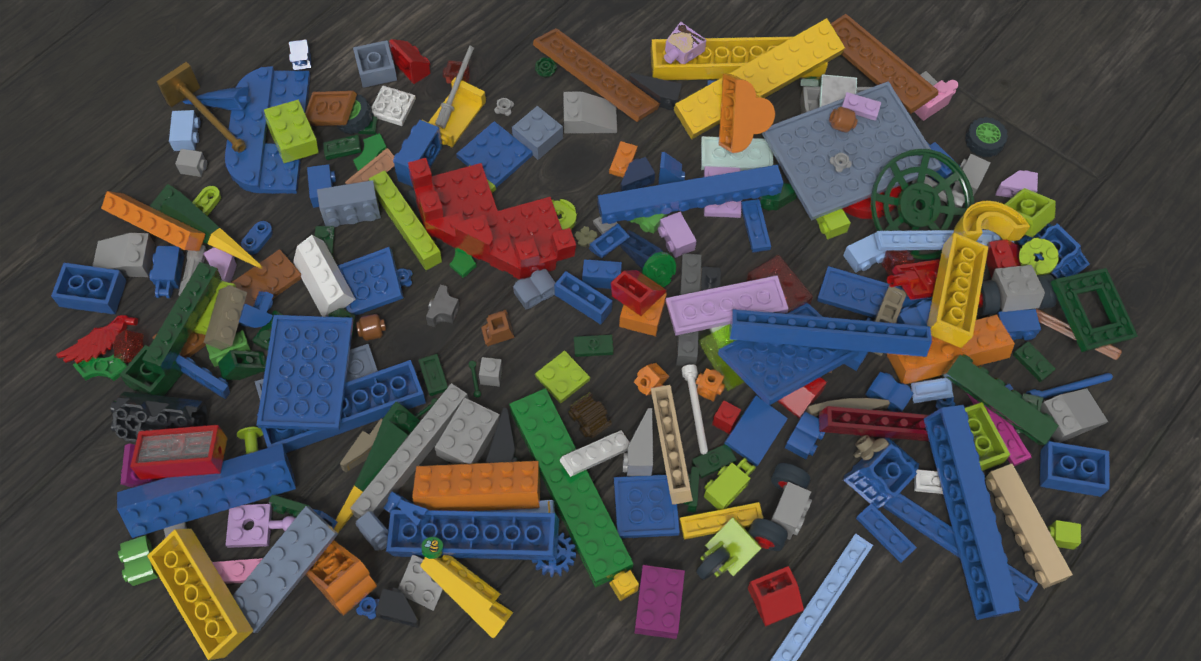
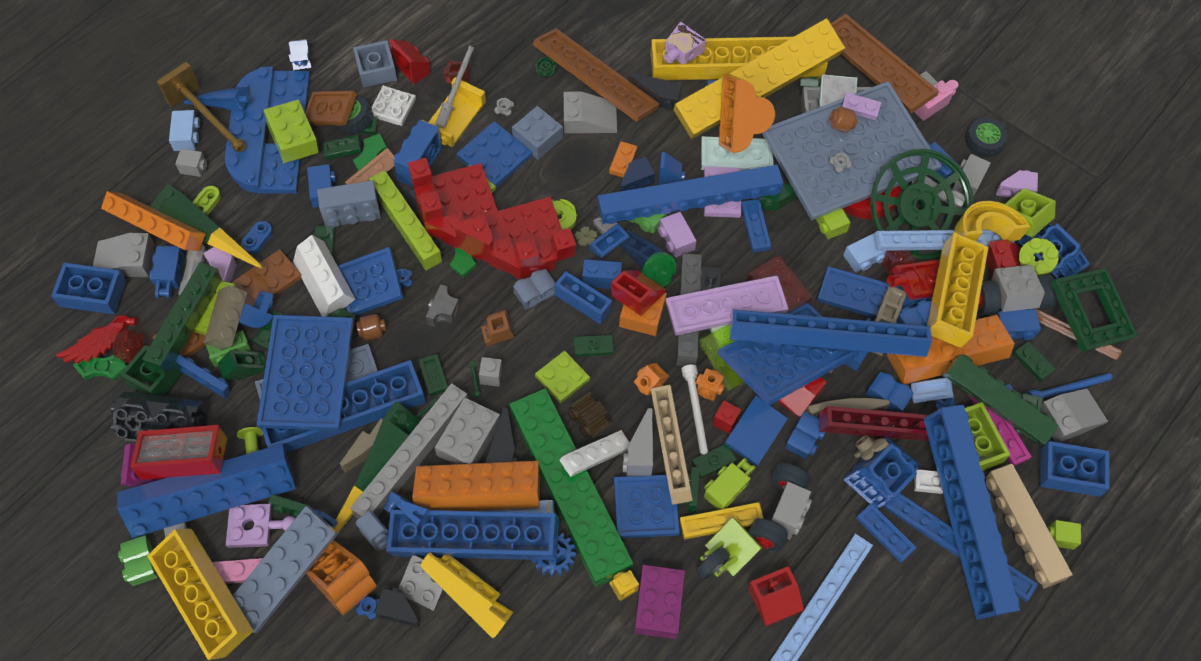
green tile [421,537,443,559] -> none

